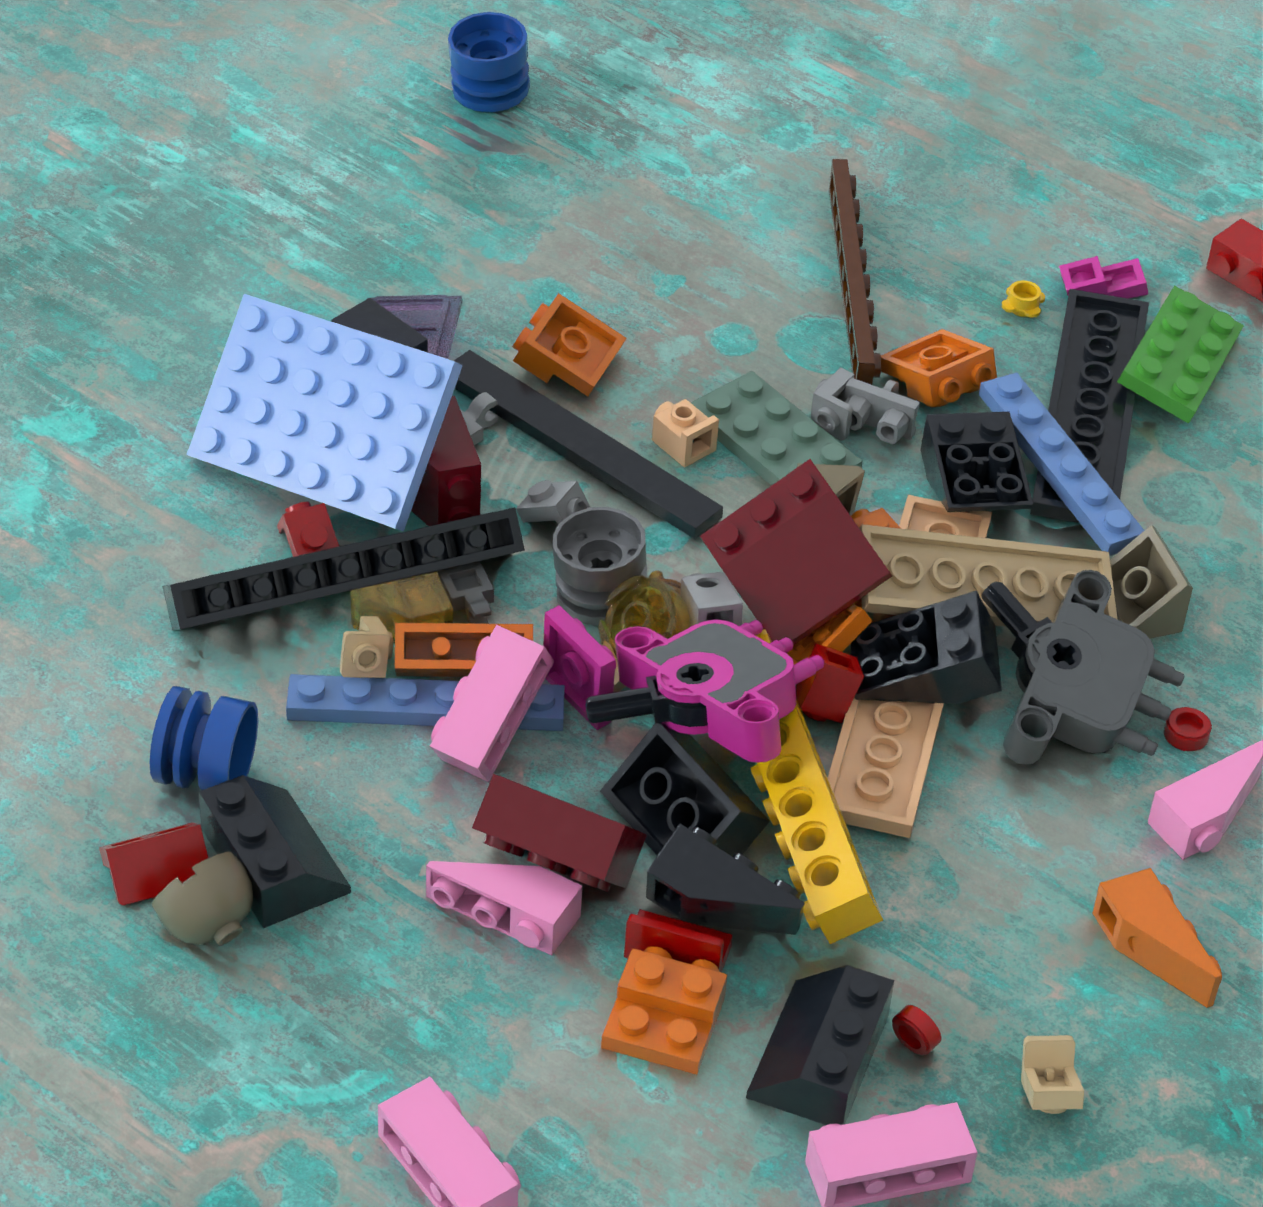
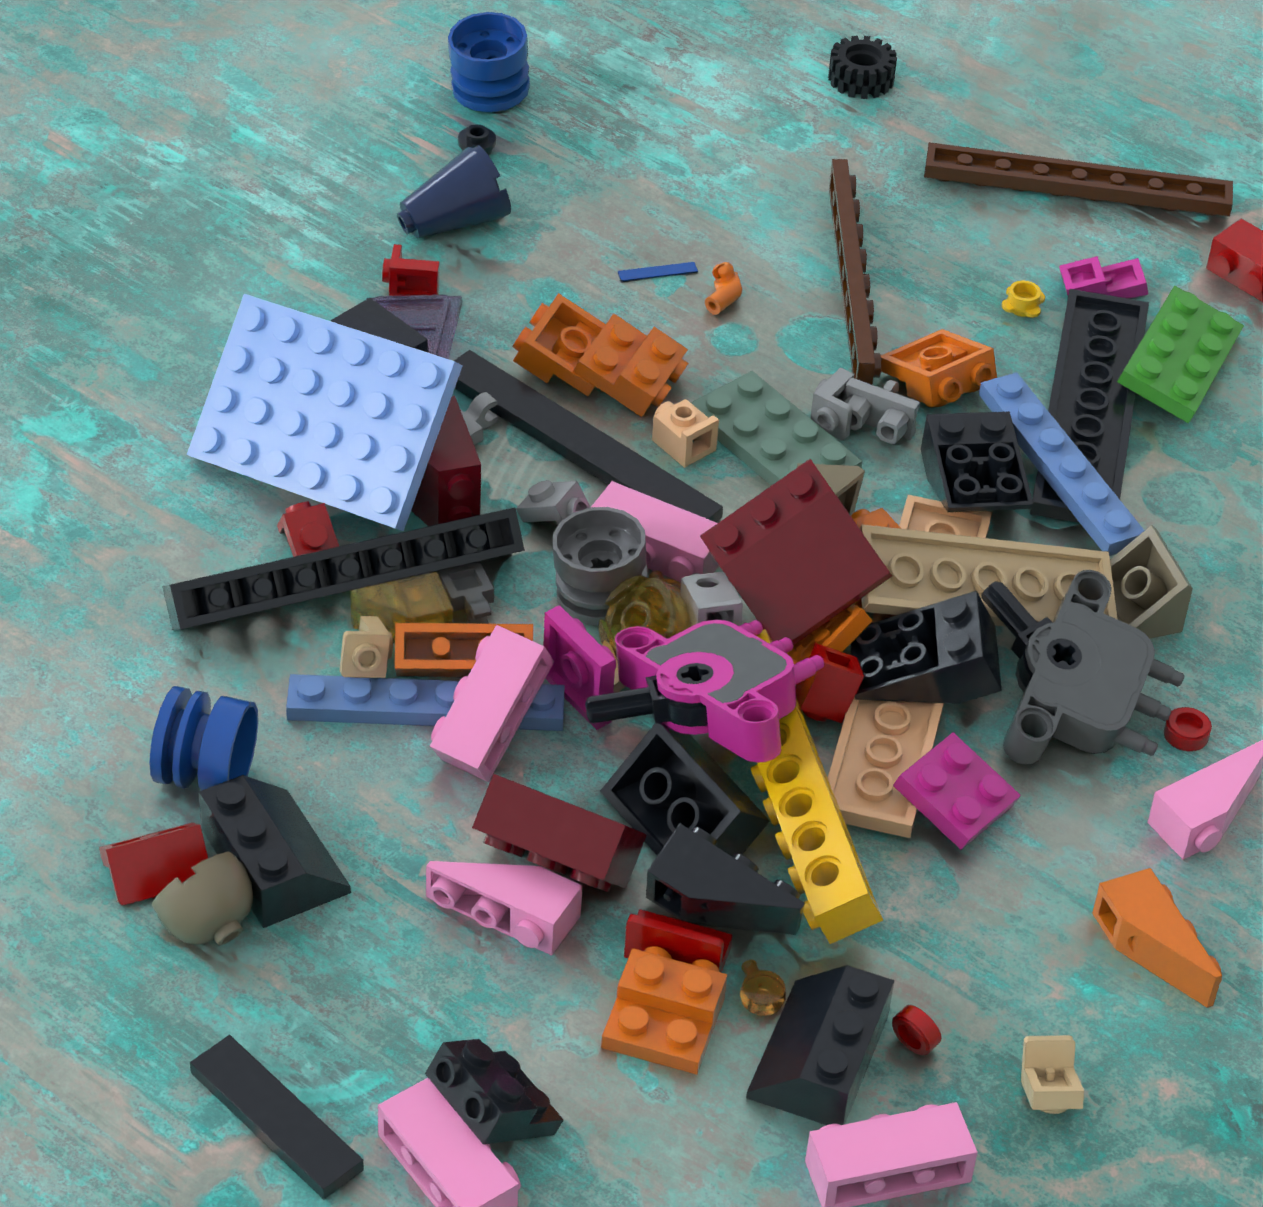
none -> black tile [190,1035,364,1200]
none -> red bracket [382,244,440,303]
none -> dark blue cone [397,145,511,238]
none -> black plate [425,1039,564,1145]
none -> black plate [458,124,496,155]
none -> orange plate [573,314,689,417]
none -> bright pink brick [591,481,719,582]
none -> blue piece [618,262,698,281]
none -> orange arm [705,262,742,315]
none -> clear orange piece [740,959,787,1016]
none -> black tyre [828,35,897,99]
none -> dark pink plate [893,732,1021,850]
none -> reddish brown plate [924,142,1233,217]

